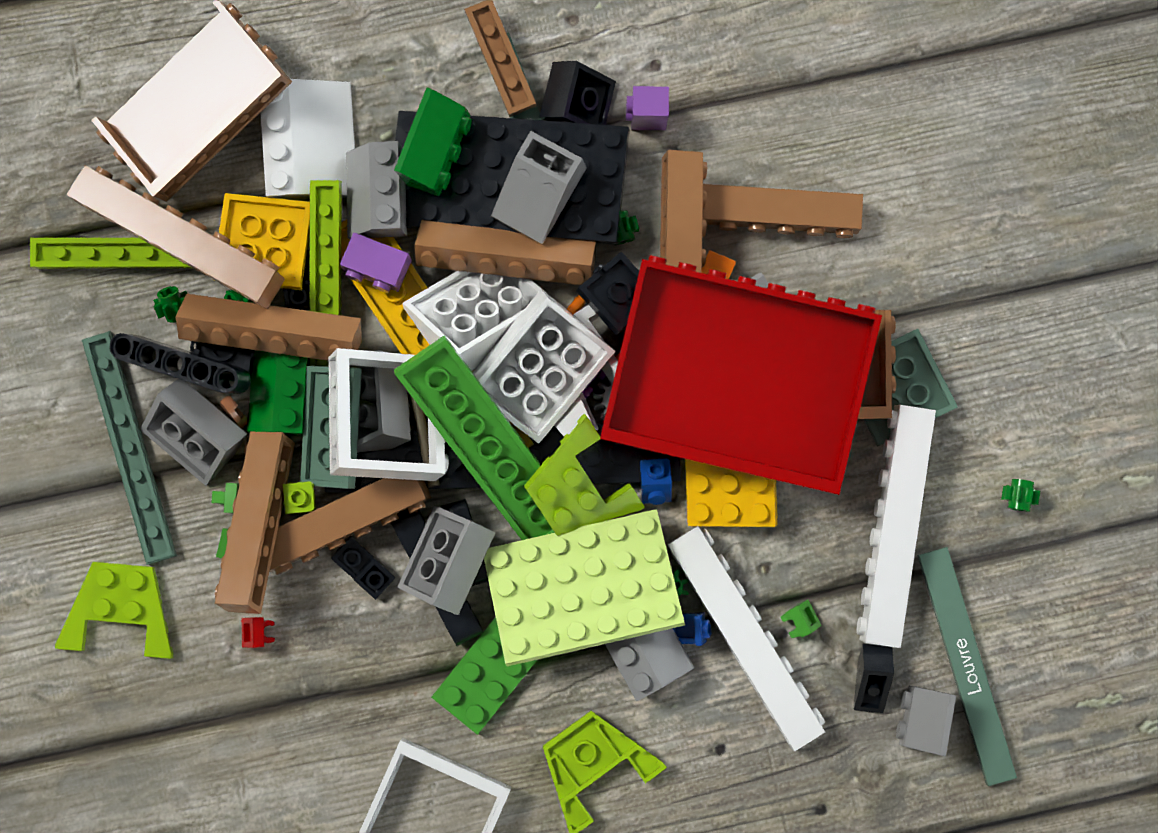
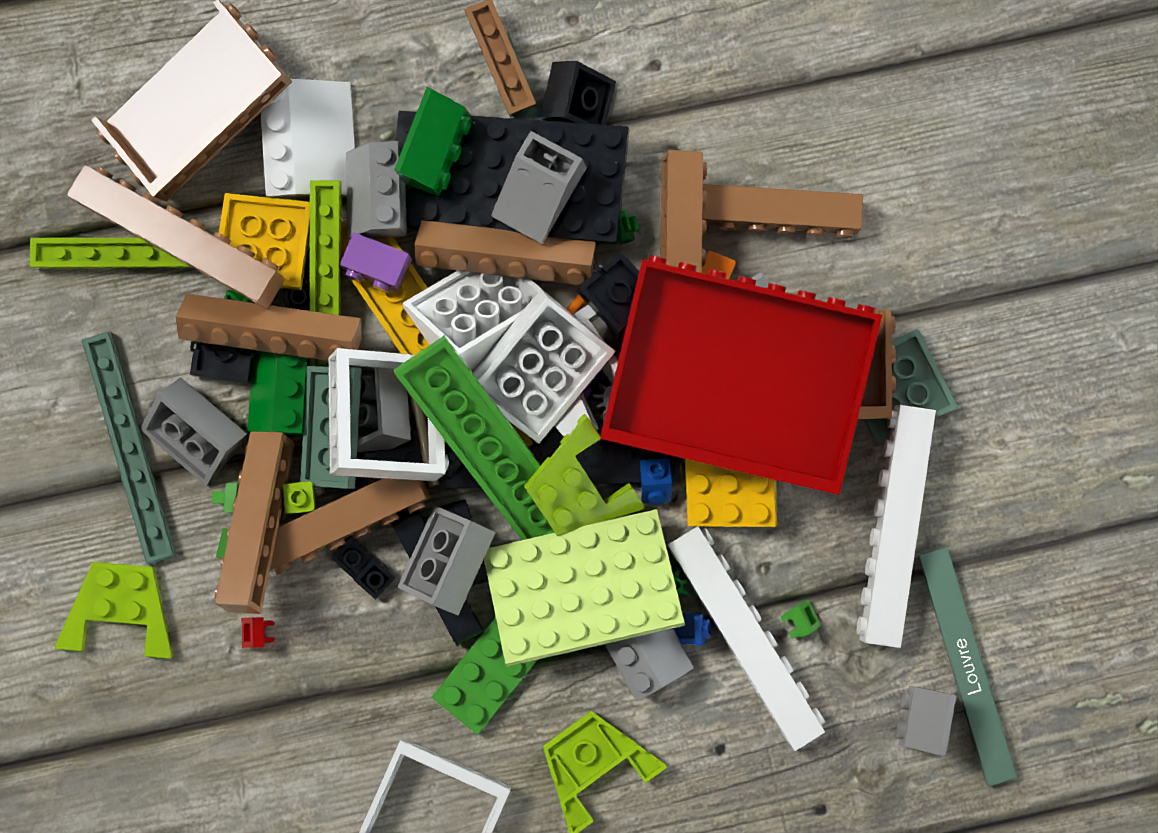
black beam [109,333,251,394] -> none
green gear [153,286,188,323] -> none
nougat tile [220,395,248,429] -> none
medium lavender brick [626,86,669,130] -> none
black slope [854,643,894,713] -> none
green gear [1001,479,1041,512] -> none

